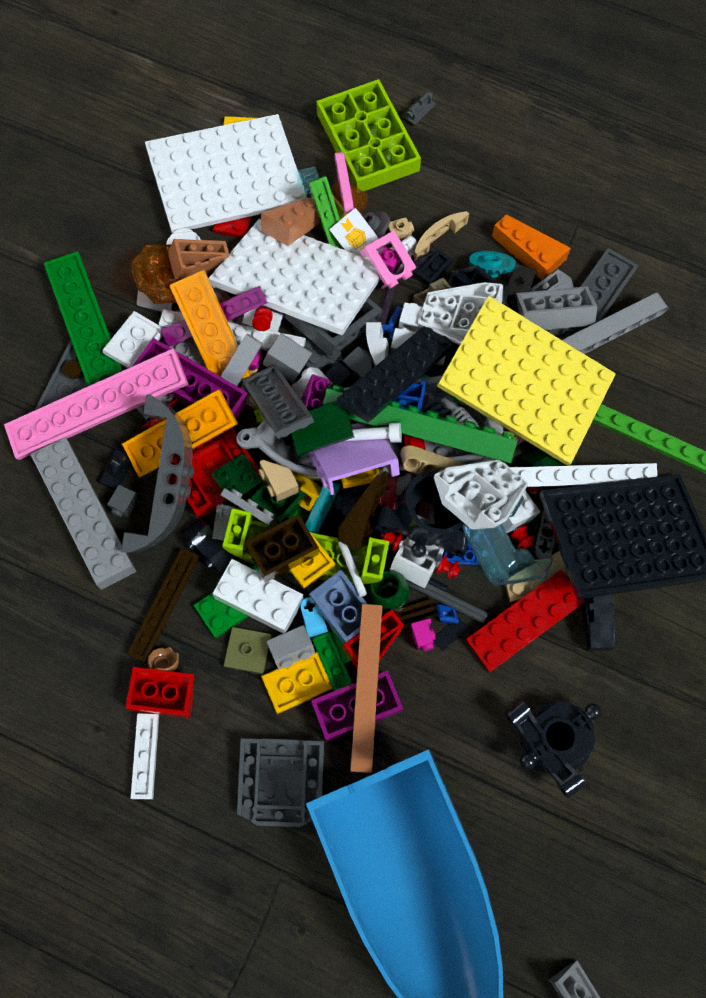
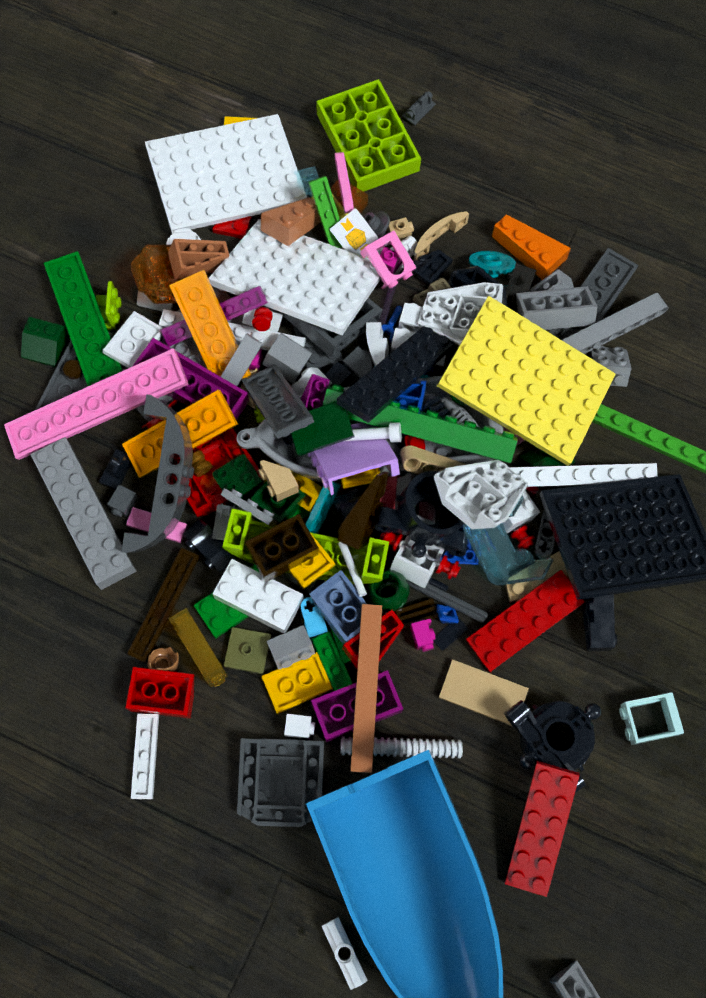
none -> dark green slope [21,317,69,367]
none -> lime bracket [96,281,121,331]
none -> bright pink tile [126,507,188,543]
none -> clear yellow door [169,608,228,687]
none -> pearl gold wheel [192,450,213,477]
none -> white brick [284,714,315,740]
none -> white piece [322,917,368,990]
none -> white piece [341,736,463,759]
none -> tan tile [439,659,529,726]
none -> red plate [505,761,580,897]
none -> light grey bracket [590,346,631,387]
none -> light aqua window [619,693,684,745]

